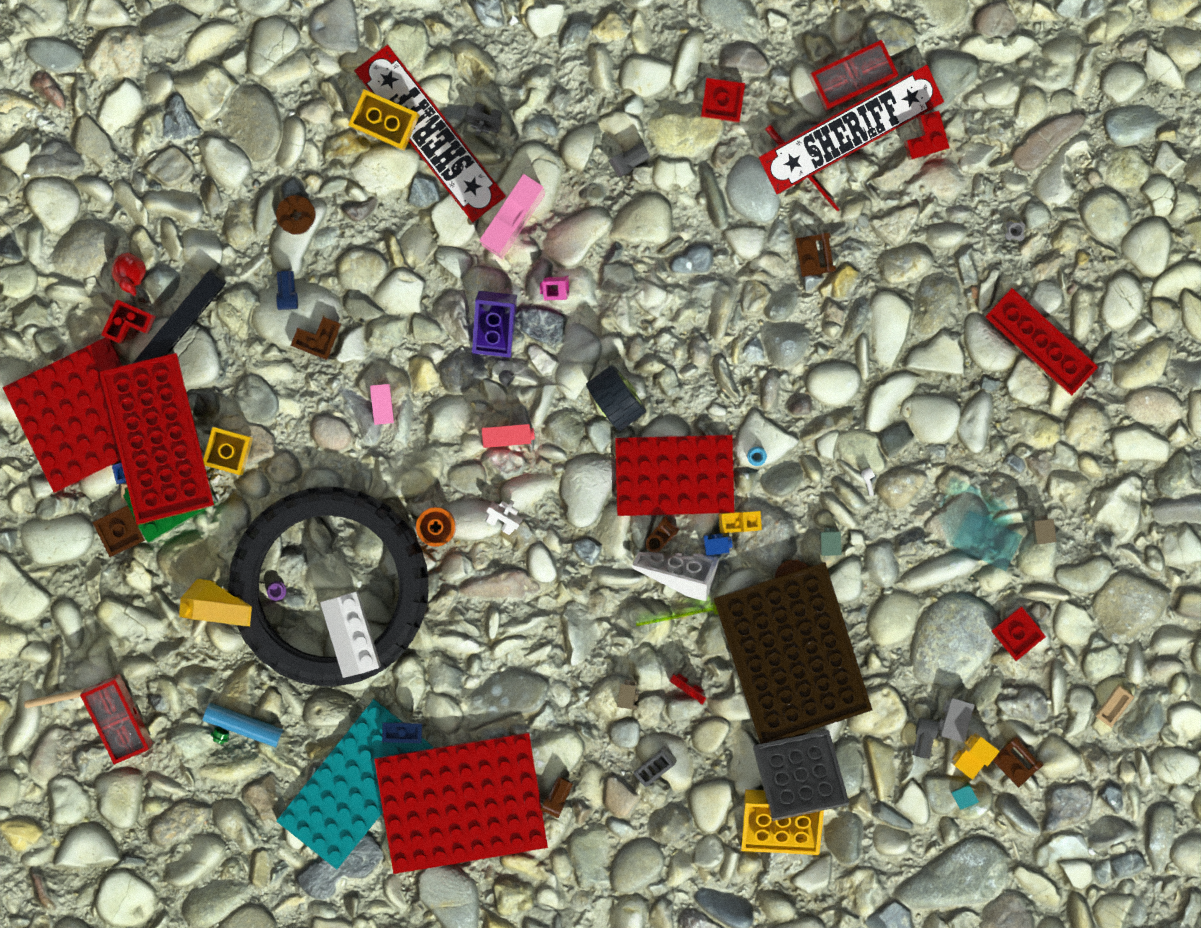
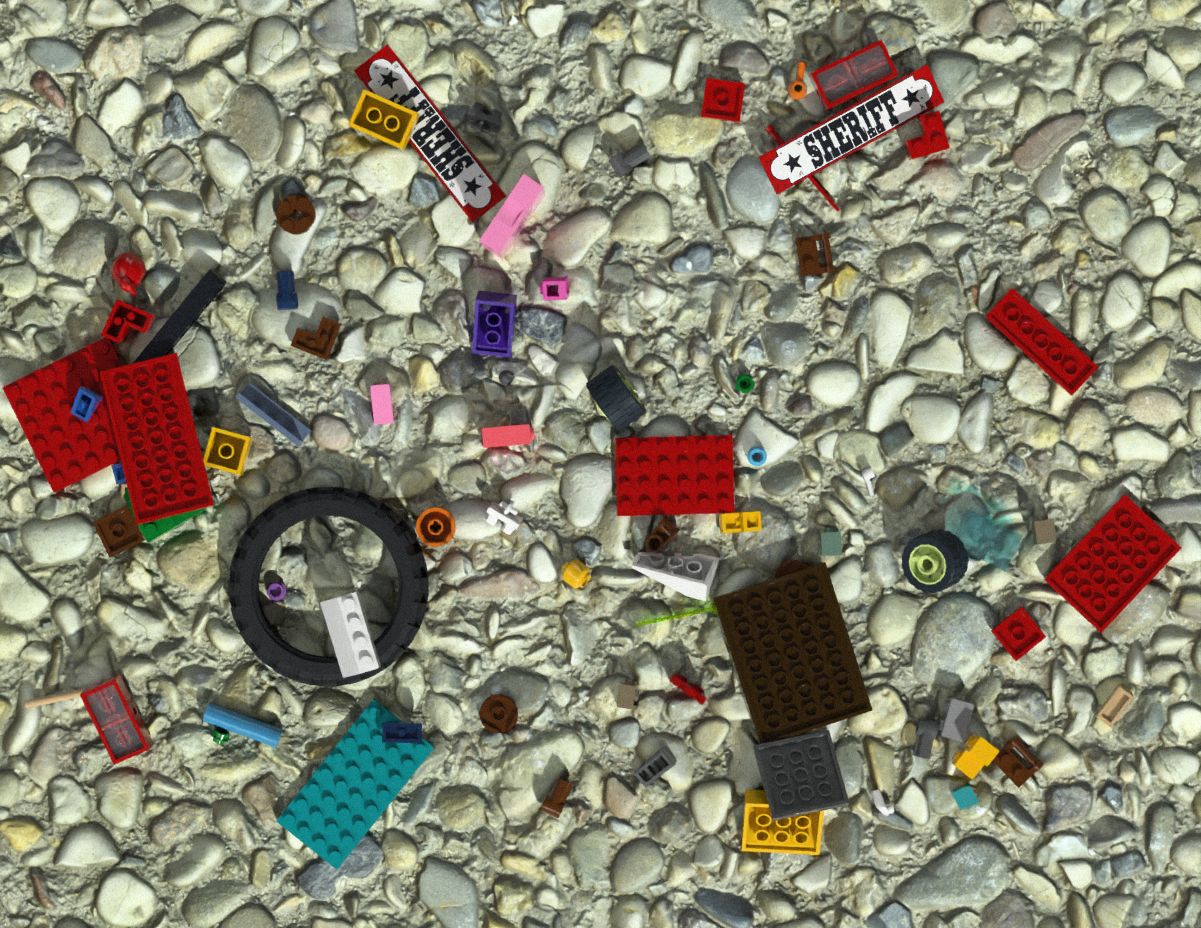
yellow wedge [179,579,252,626] -> none
red plate [374,732,548,874] -> none
blue brick [703,533,733,556] -> none
light grey plate [1005,221,1025,241] -> none
none -> blue slope [70,386,103,422]
none -> sand blue fence [235,382,312,446]
none -> reddish brown tile [479,694,518,733]
none -> yellow head [561,559,591,588]
none -> green plate [735,374,755,393]
none -> orange bar [788,62,807,100]
none -> white arm [871,789,894,816]
none -> black wheel [901,529,969,593]
none -> red plate [1043,494,1181,633]

